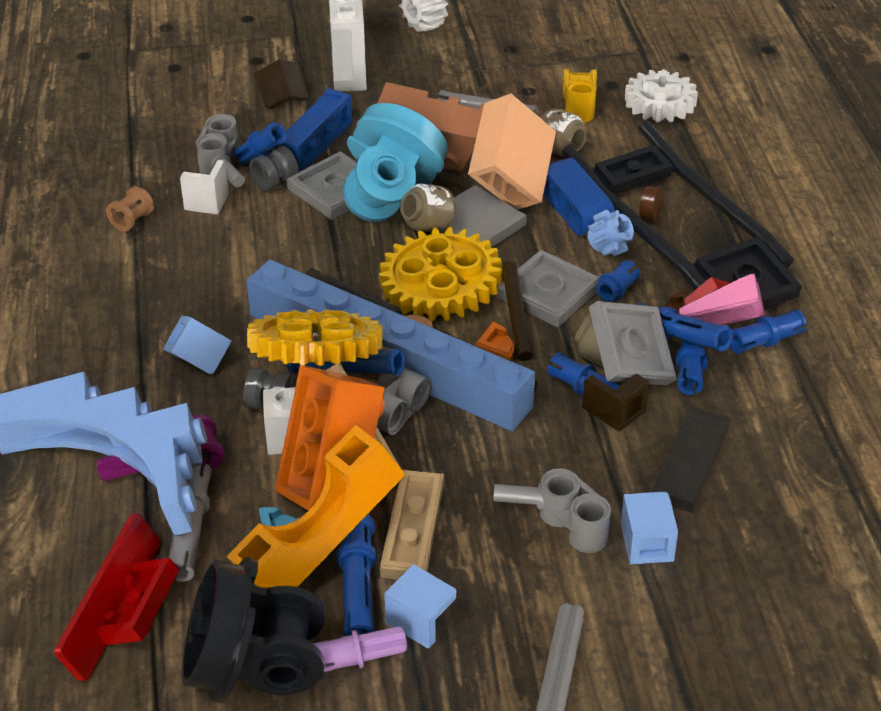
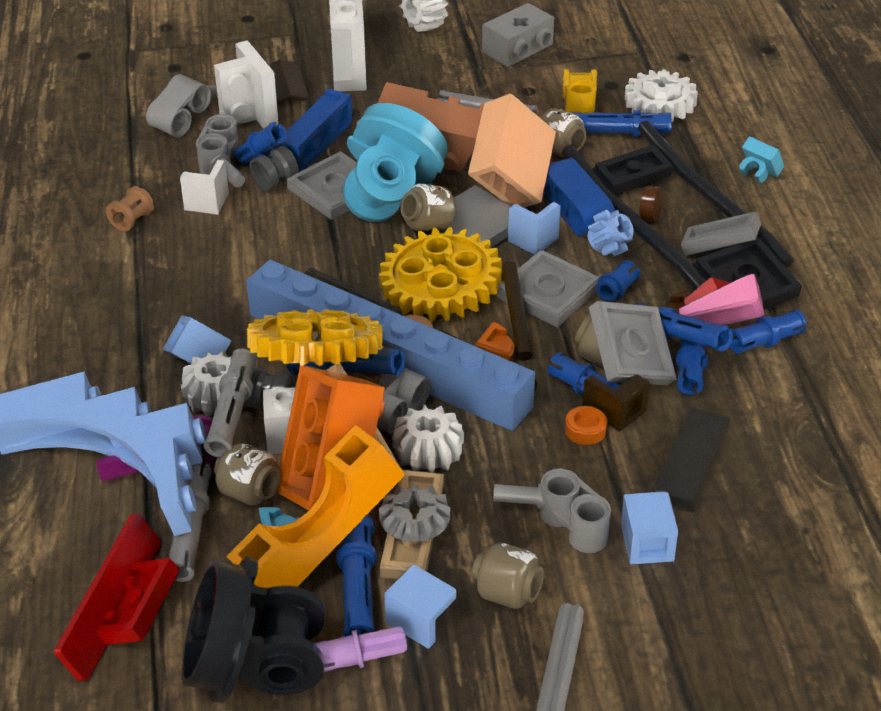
none -> light grey beam [146,74,218,138]
none -> white gear [181,351,231,417]
none -> light grey pin [204,349,258,457]
none -> white bracket [214,40,278,129]
none -> dark tan head [214,443,281,505]
none -> light grey gear [379,482,450,542]
none -> white gear [392,404,464,473]
none -> dark tan head [472,542,544,609]
none -> light grey brick [482,3,554,67]
none -> light blue panel [508,202,561,255]
none -> orange tile [565,406,607,445]
none -> blue pin [570,110,671,137]
none -> light grey tile [680,212,761,256]
none -> medium azure tile [739,136,785,184]

